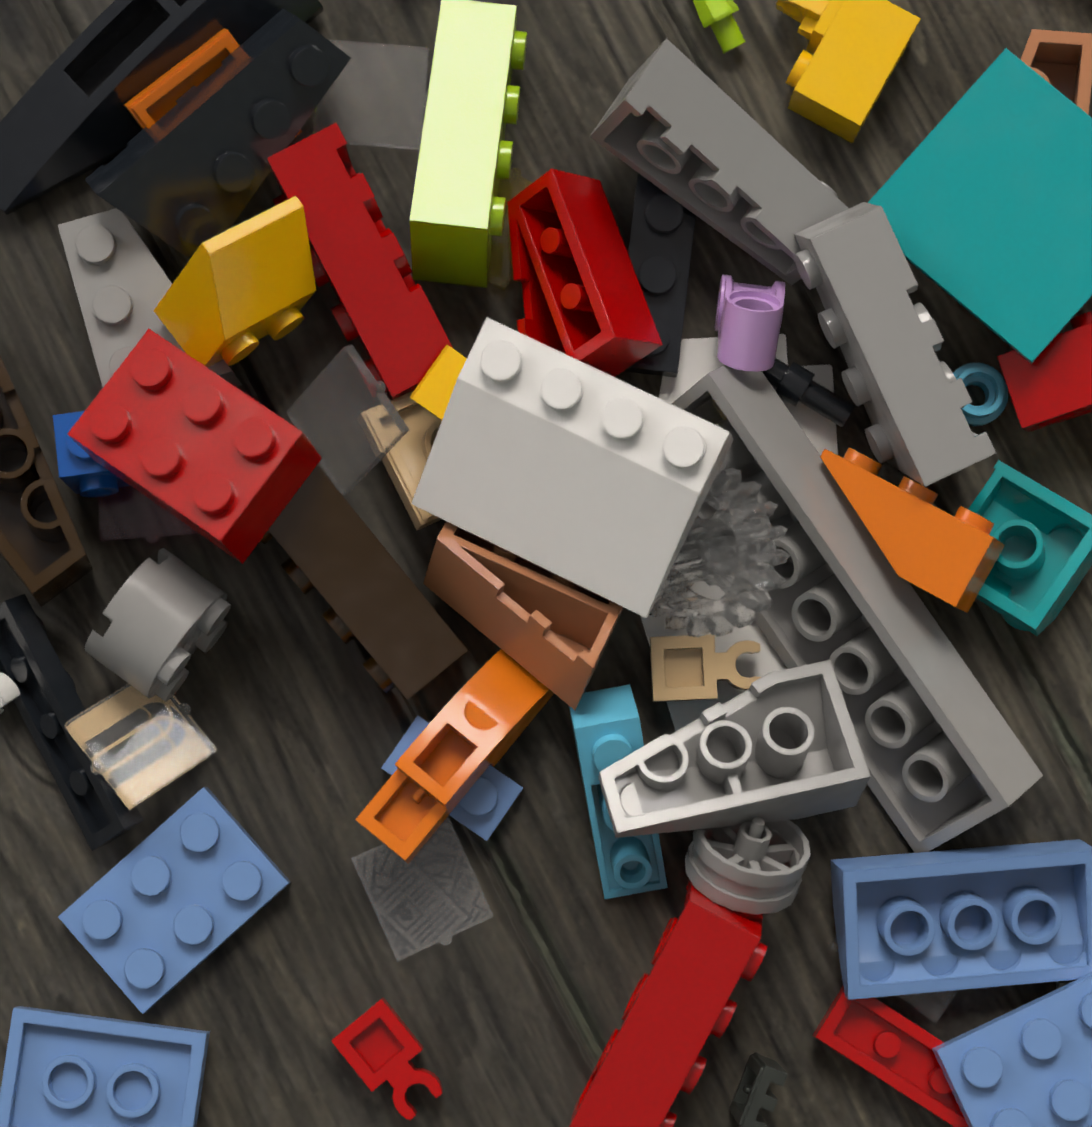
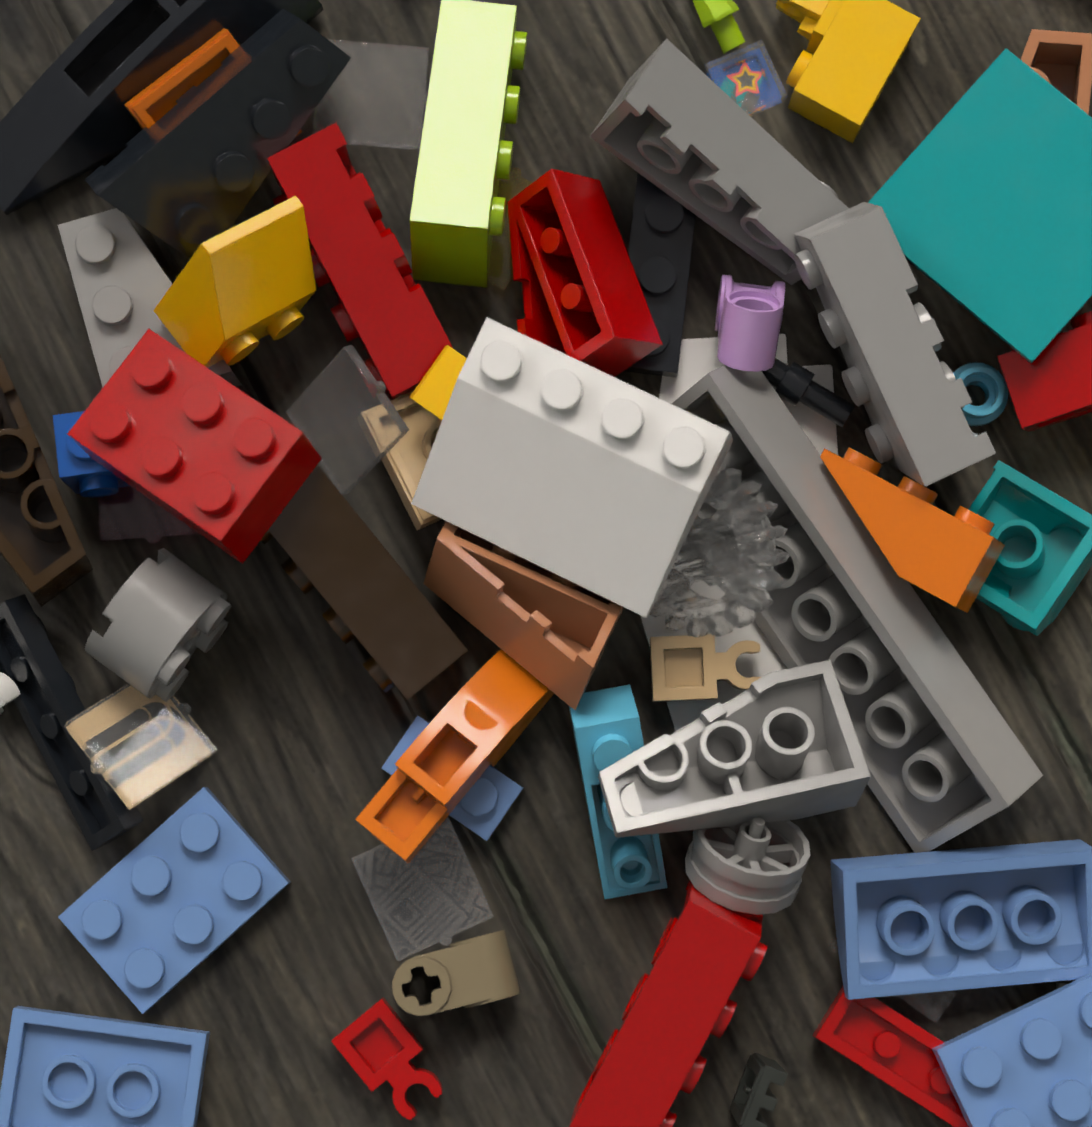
none -> dark tan piece [392,930,521,1016]
none -> clear tile [704,40,787,116]

